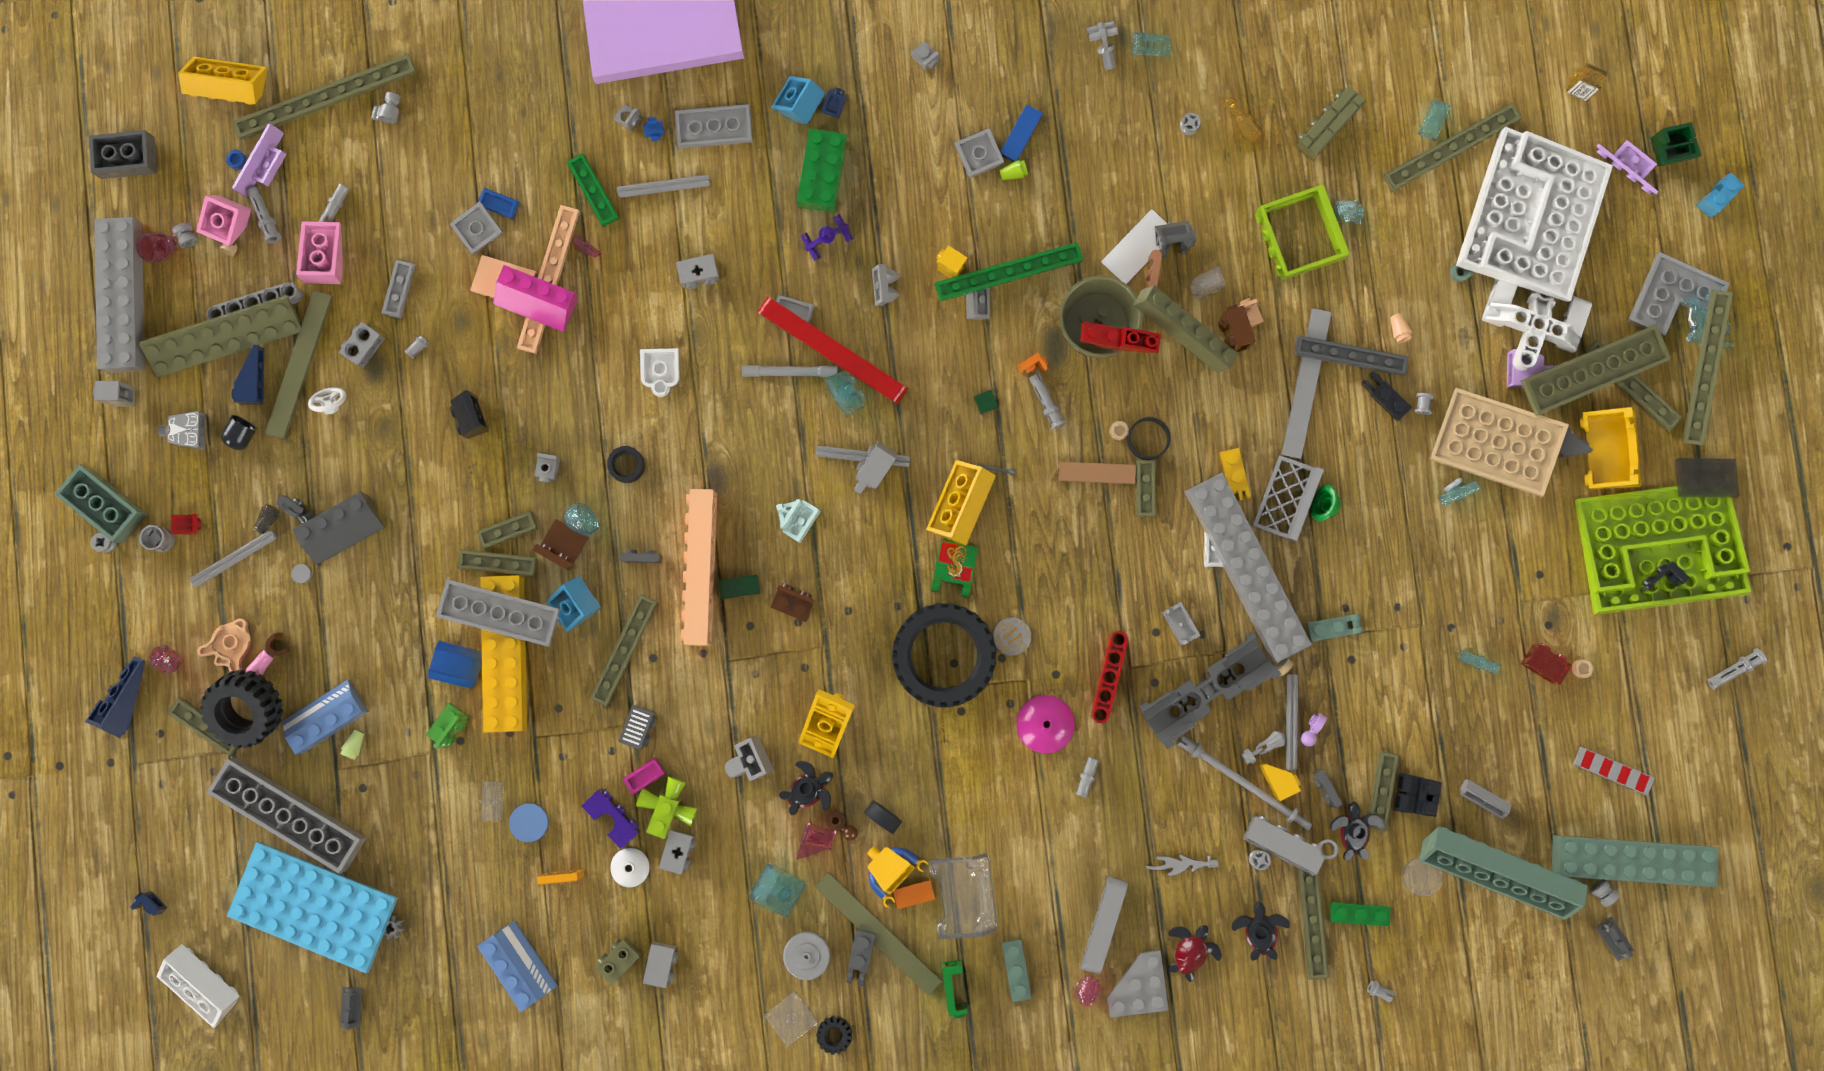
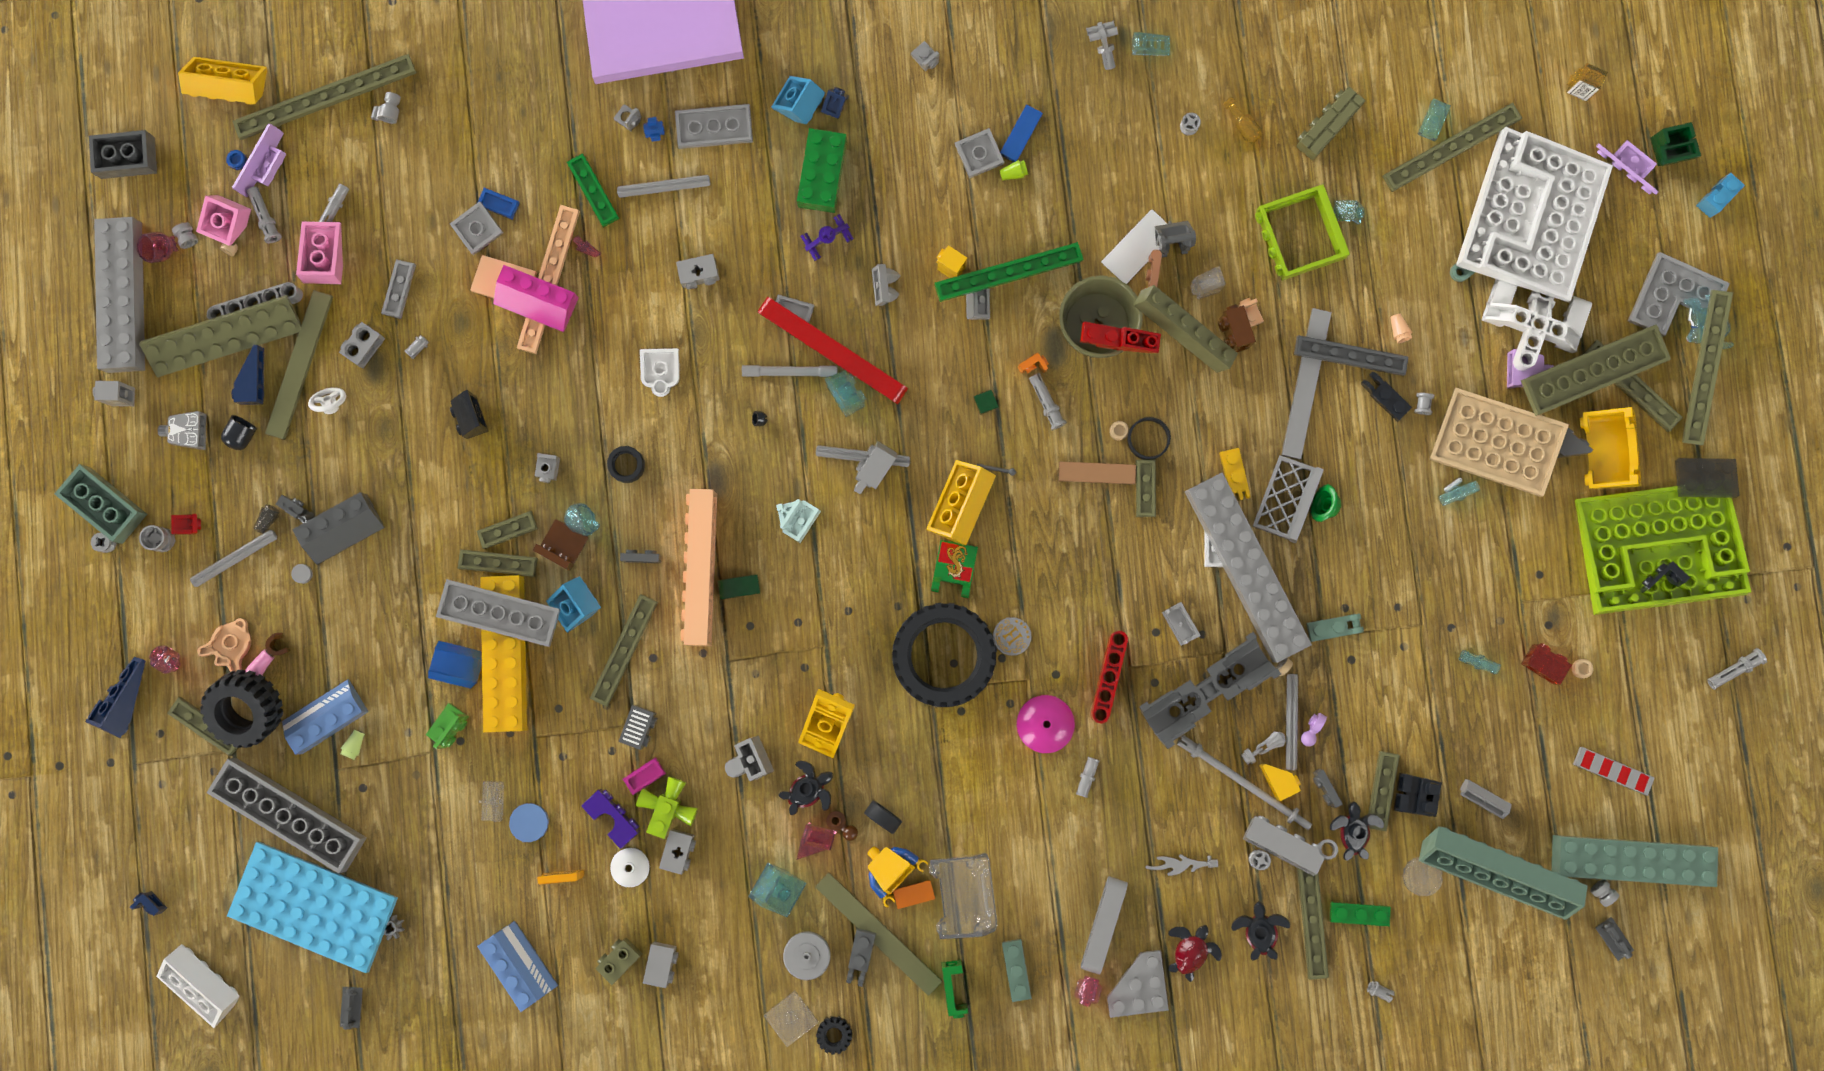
reddish brown bracket [770,583,815,622] -> none
none -> black hinge [752,411,768,427]

